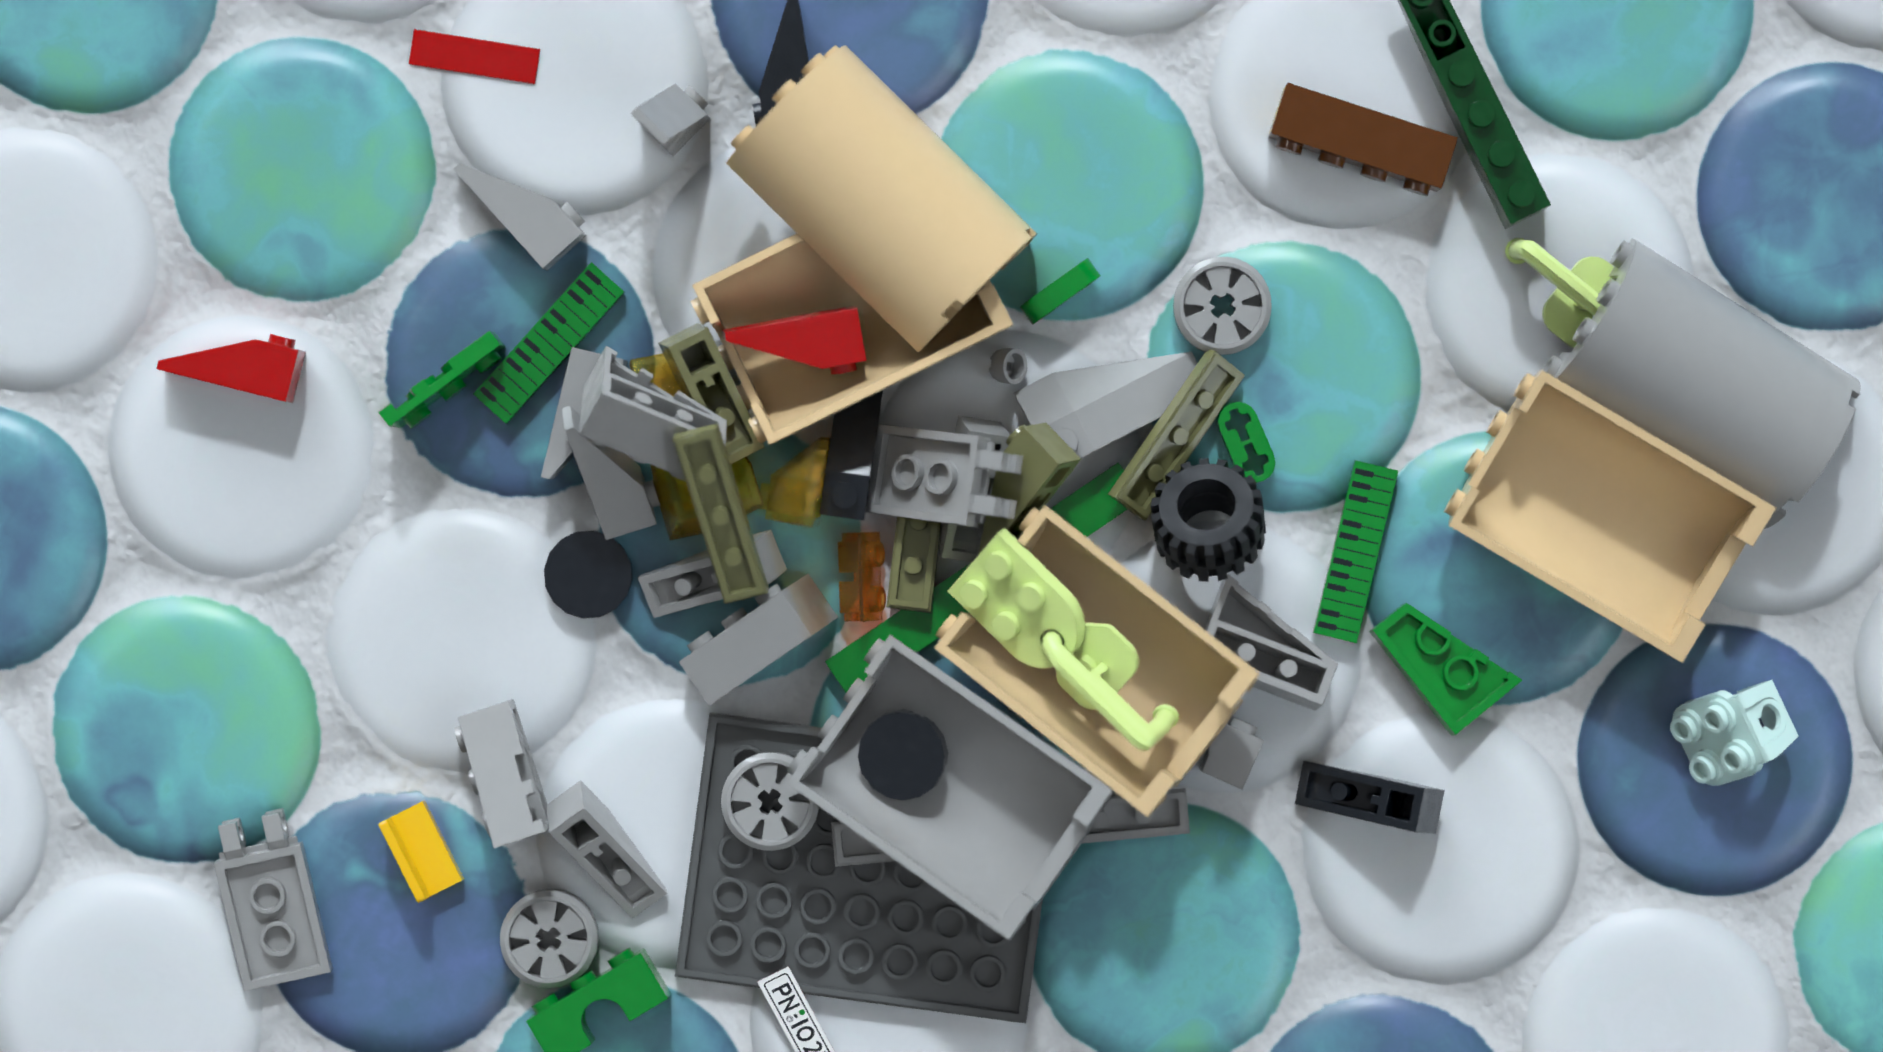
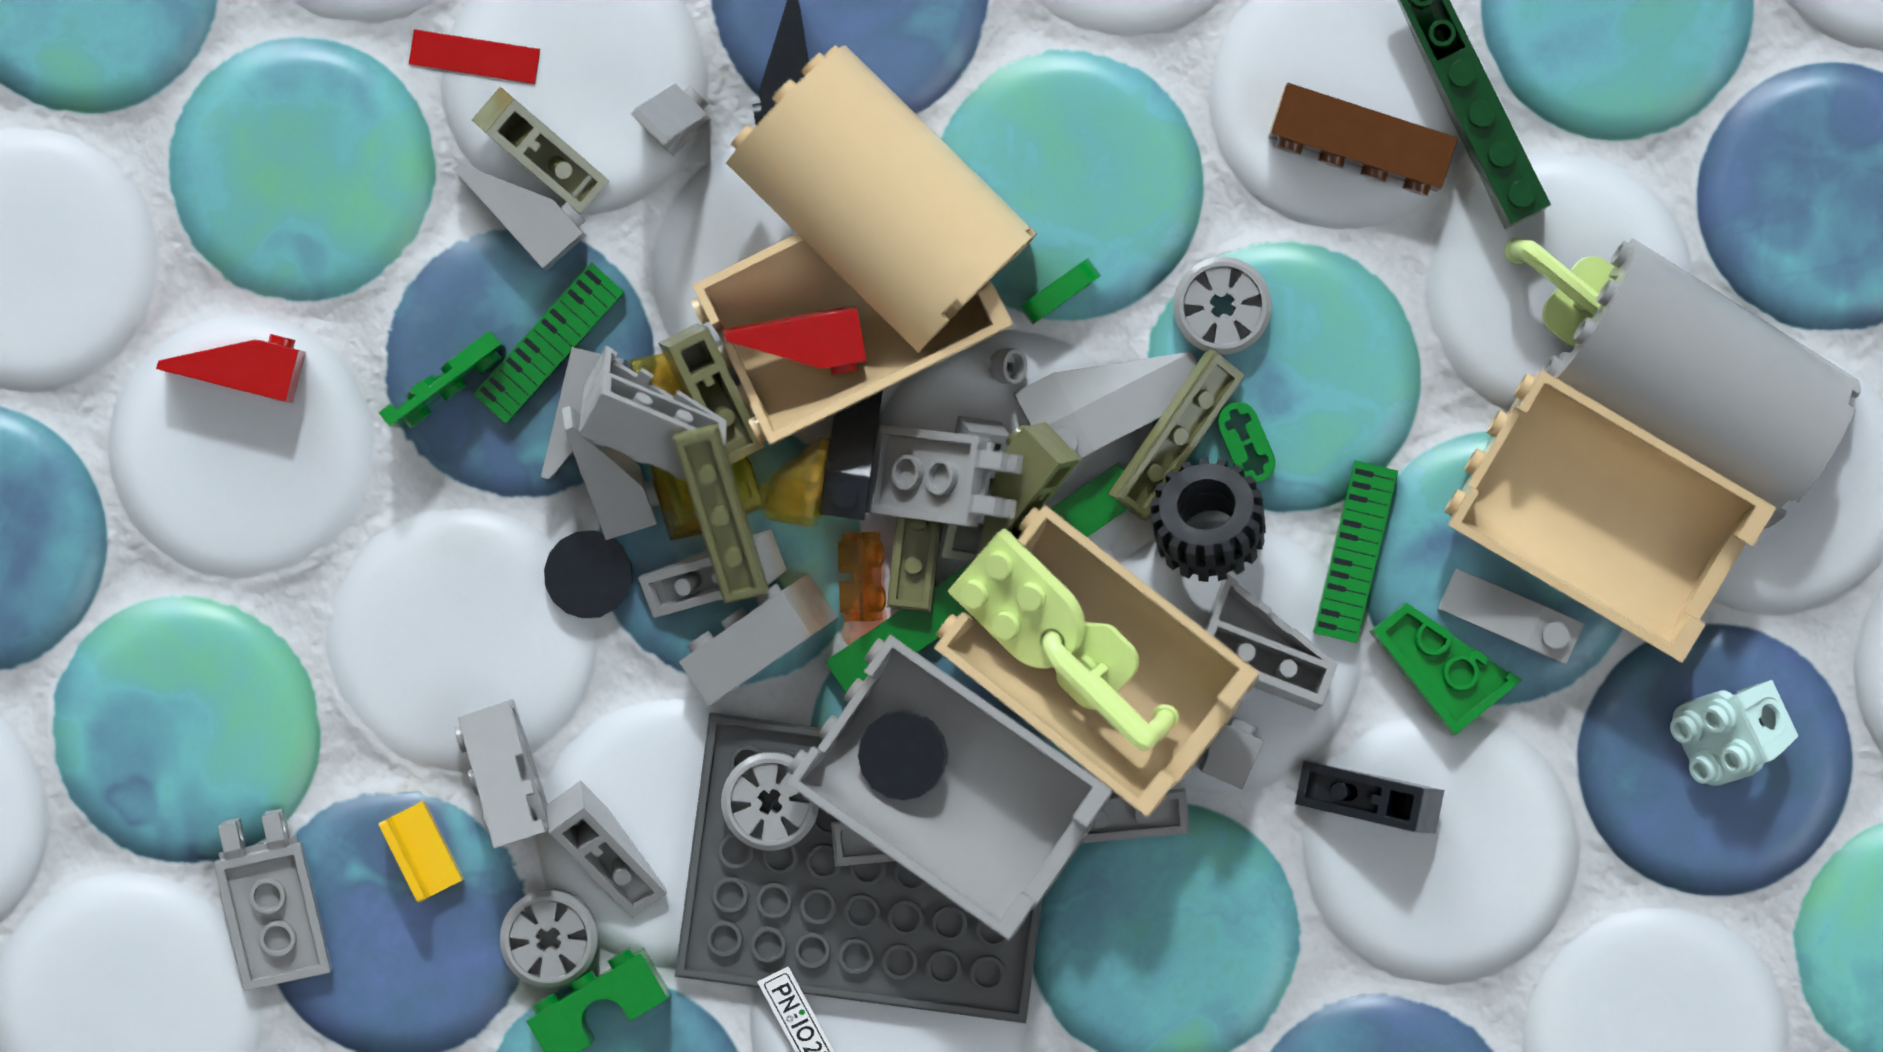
none -> olive slope [472,87,609,214]
none -> light grey slope [1438,568,1584,664]

